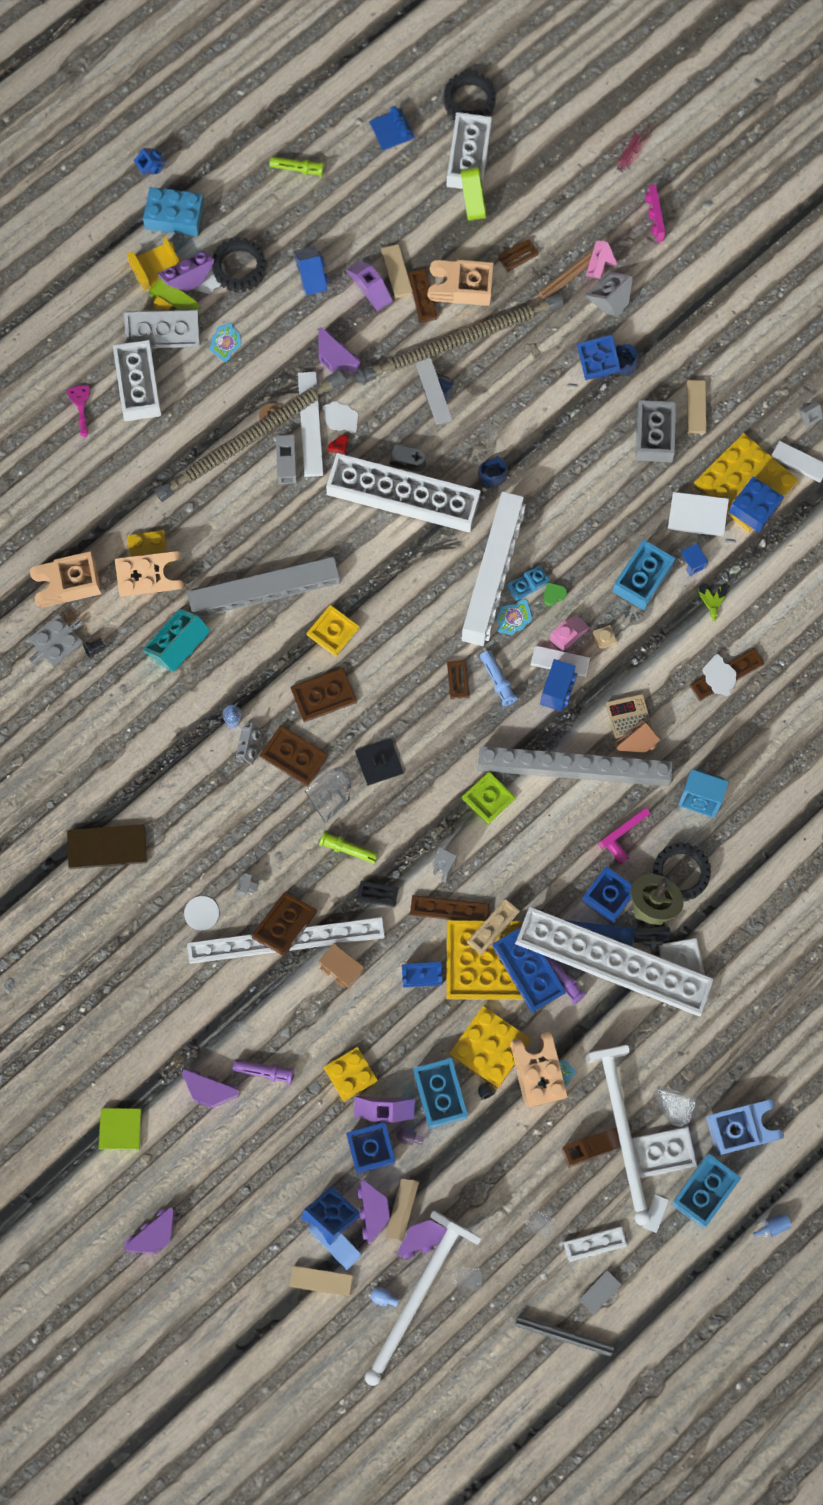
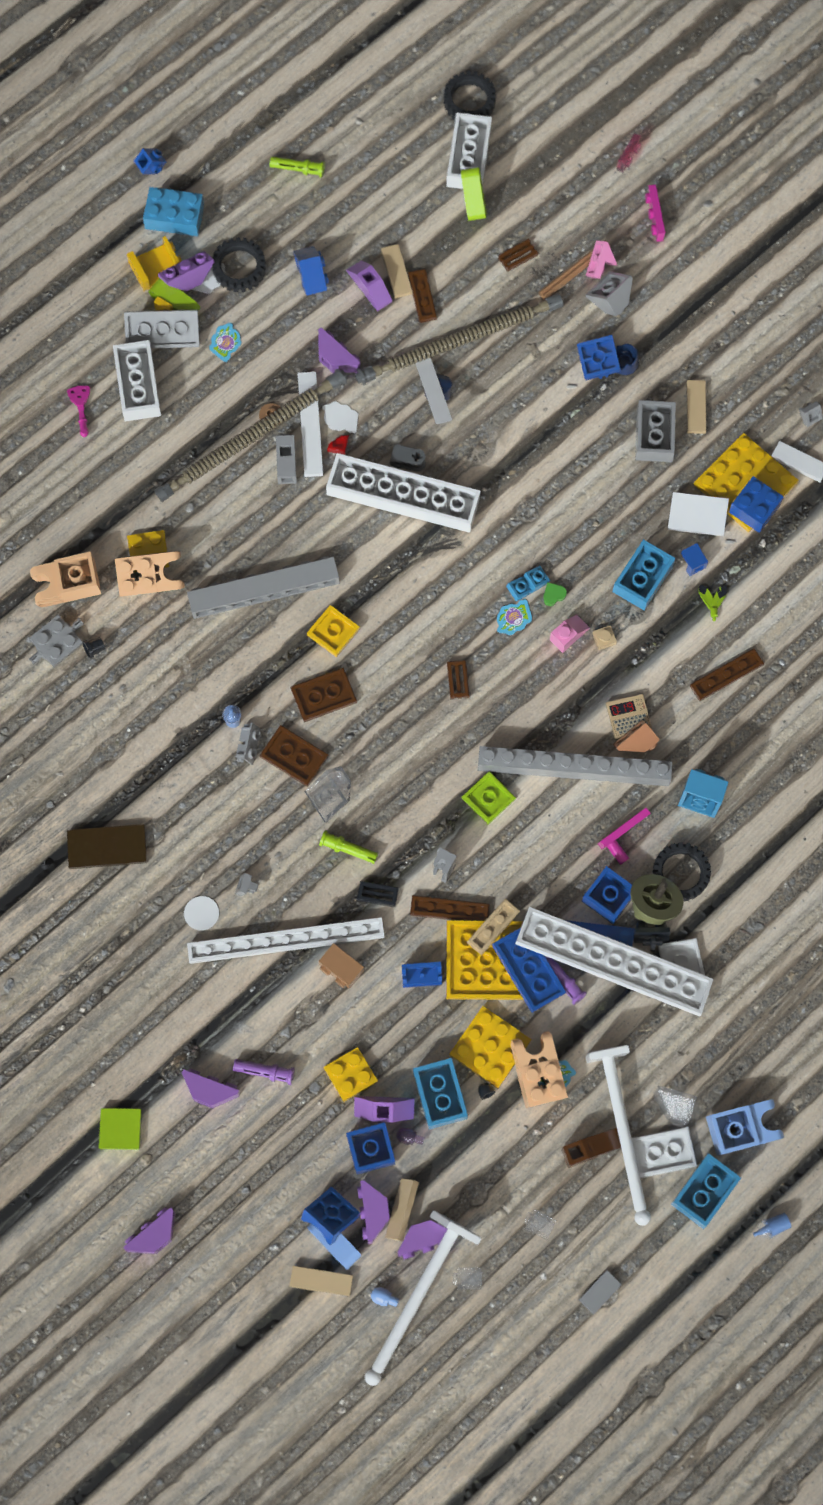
teal slope [142,608,211,672] -> none
reddish brown tile [251,892,317,956] -> none
black piece [355,739,404,786] -> none
blue hinge [369,106,415,151] -> none
light nougat brick [428,260,493,306] -> none
white brick [462,491,526,647] -> none
dark blue hair [478,456,508,487] -> none
light blue pin [480,650,518,706] -> none
dark grey axle [515,1316,614,1356] -> none
white tile [531,646,590,677] -> none
blue brick [540,659,578,712] -> none
white tile [563,1226,627,1262] -> none
white sticker [643,1194,669,1233] -> none
white sticker [703,654,736,696] -> none

